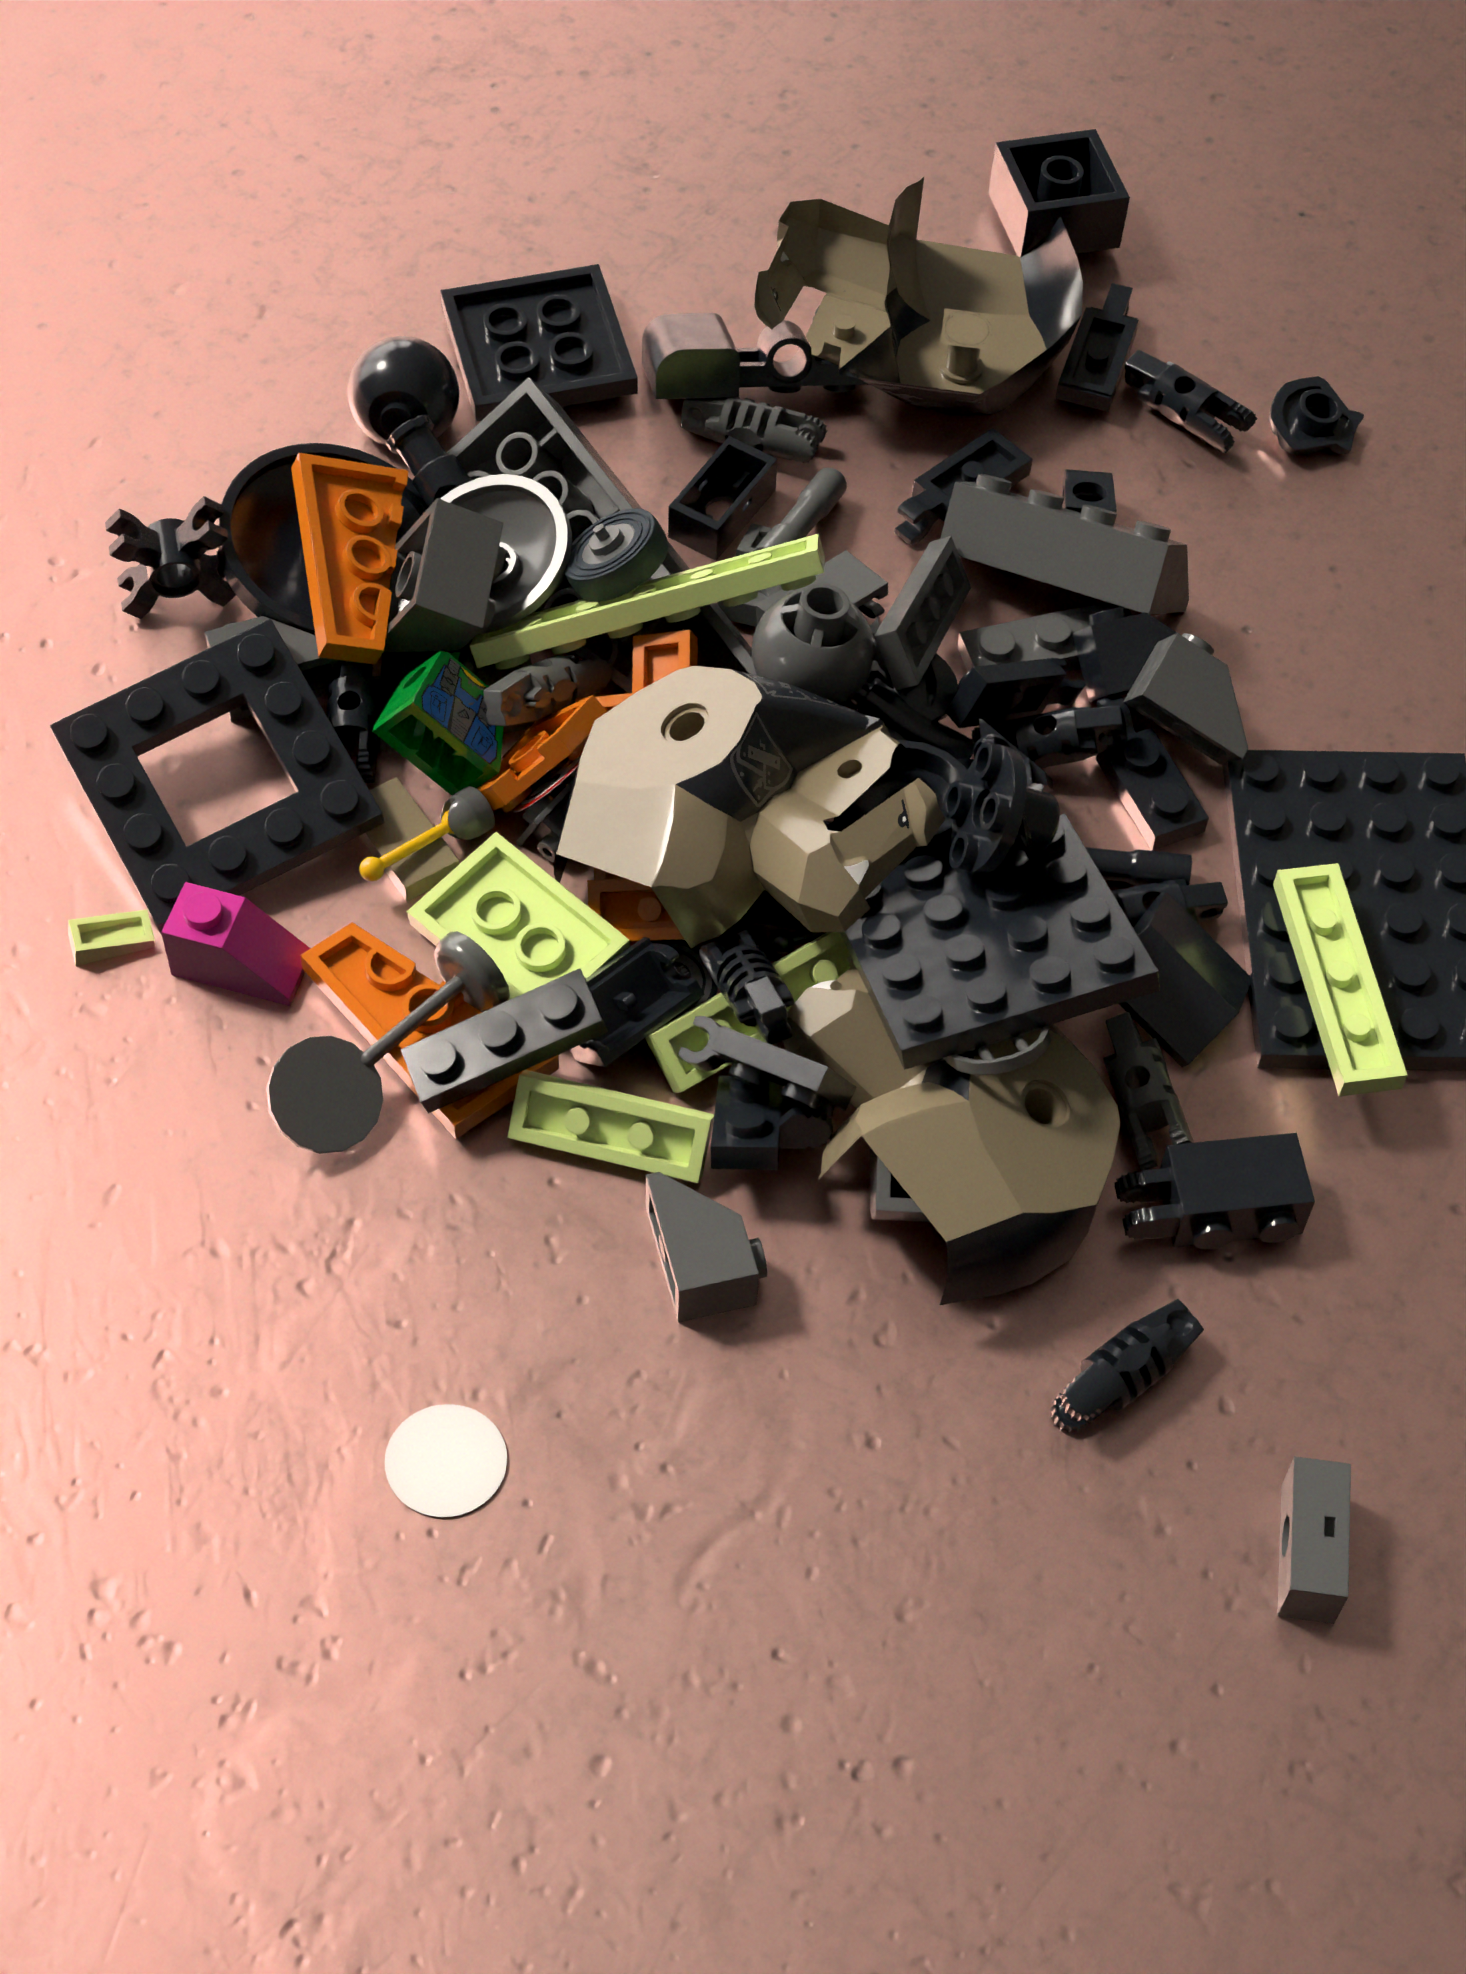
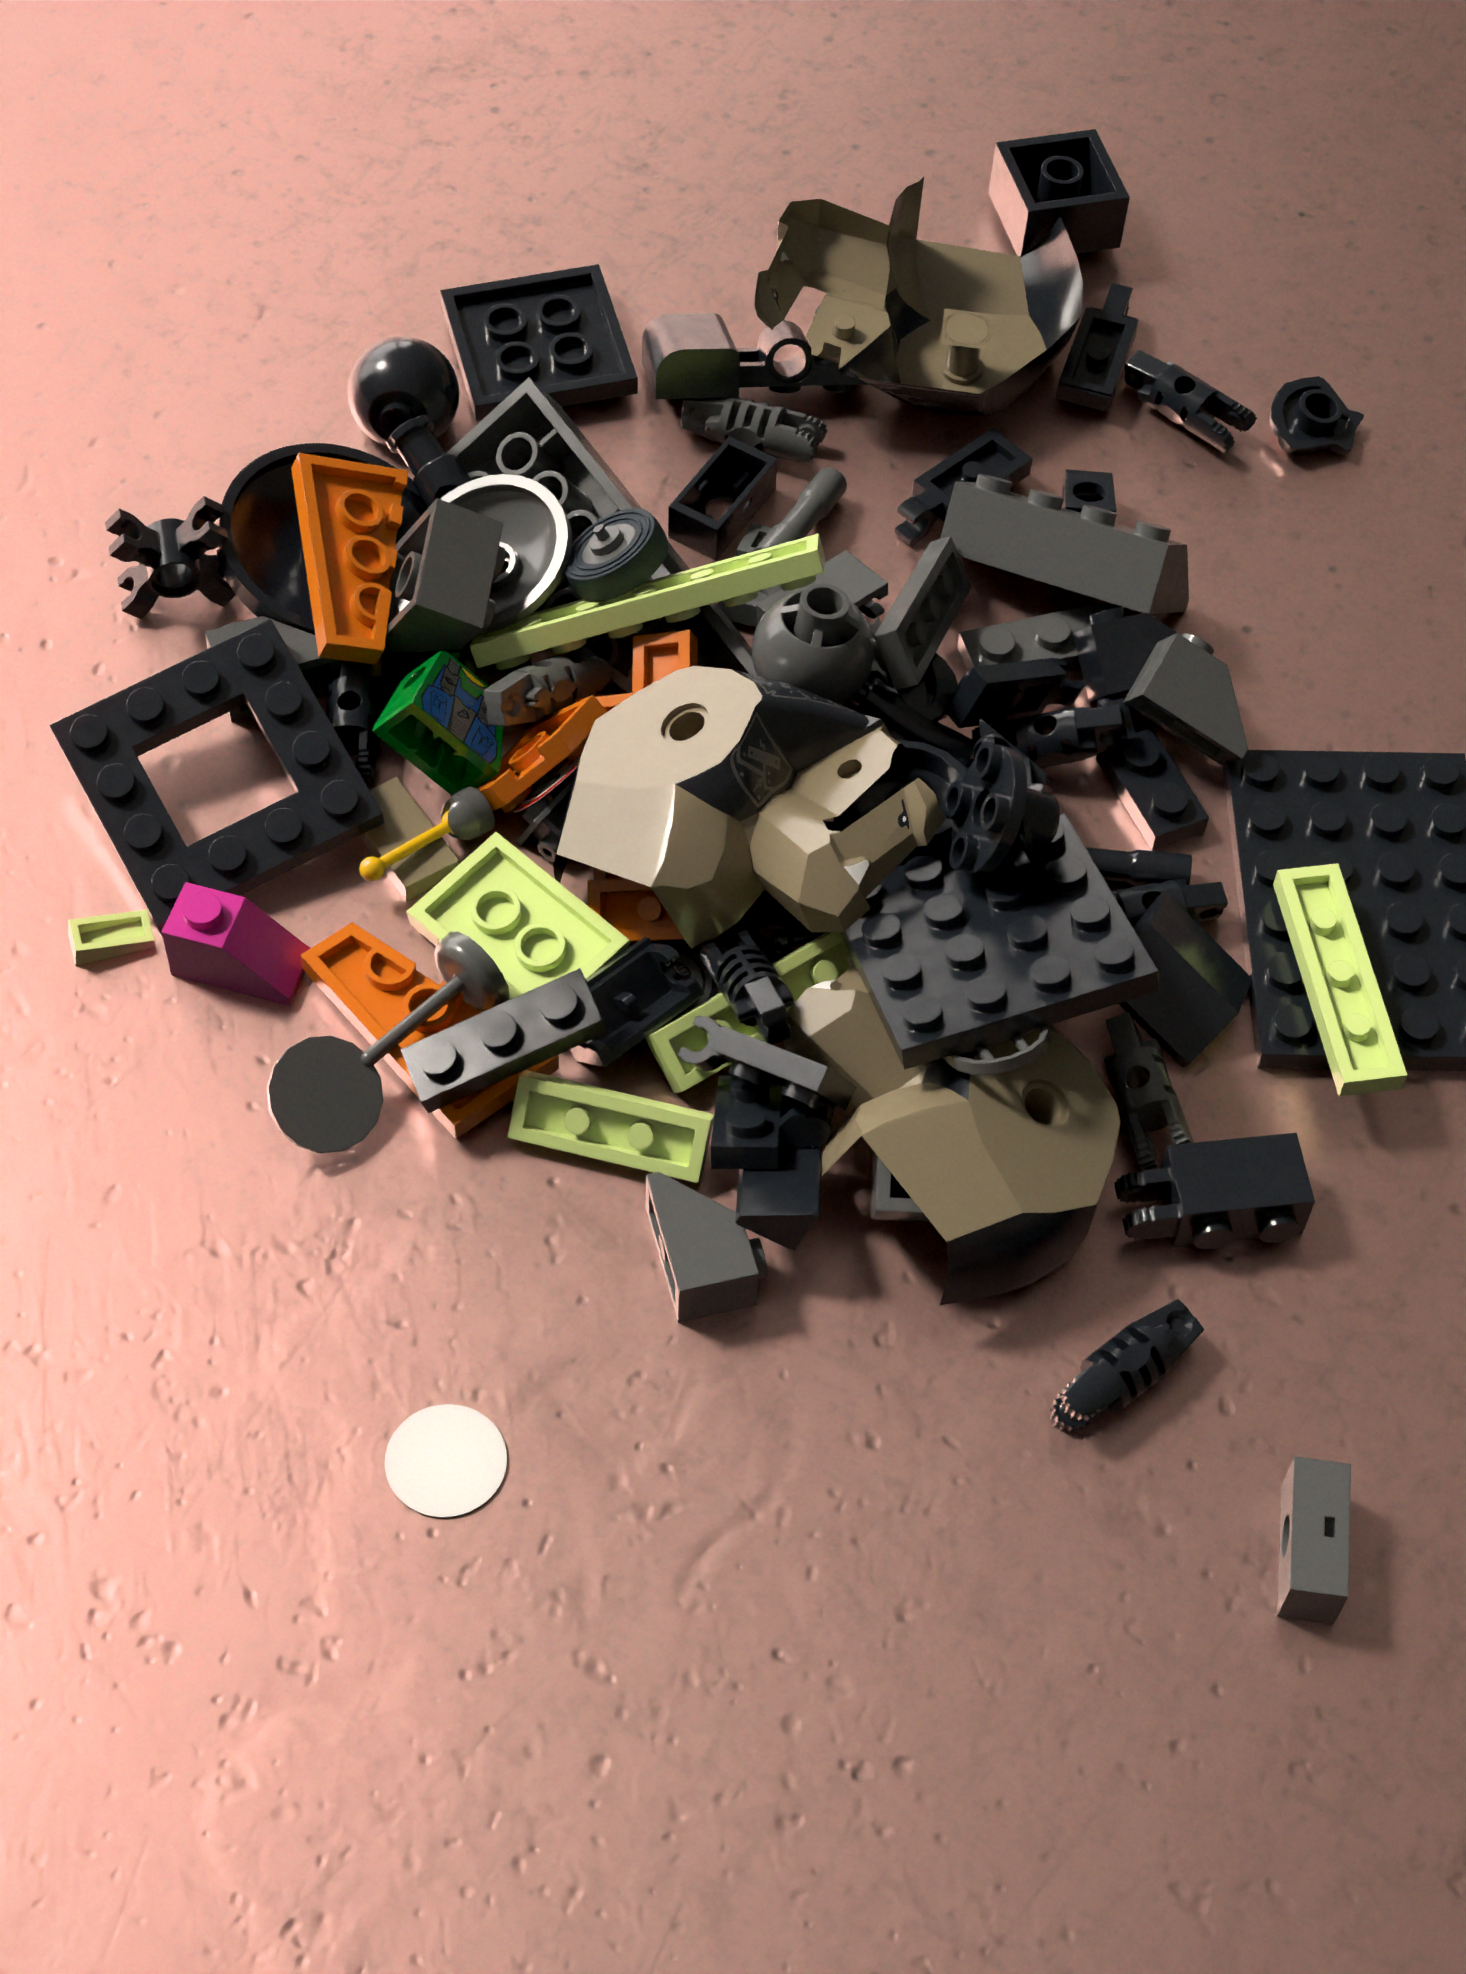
none -> black slope [735,1146,821,1251]

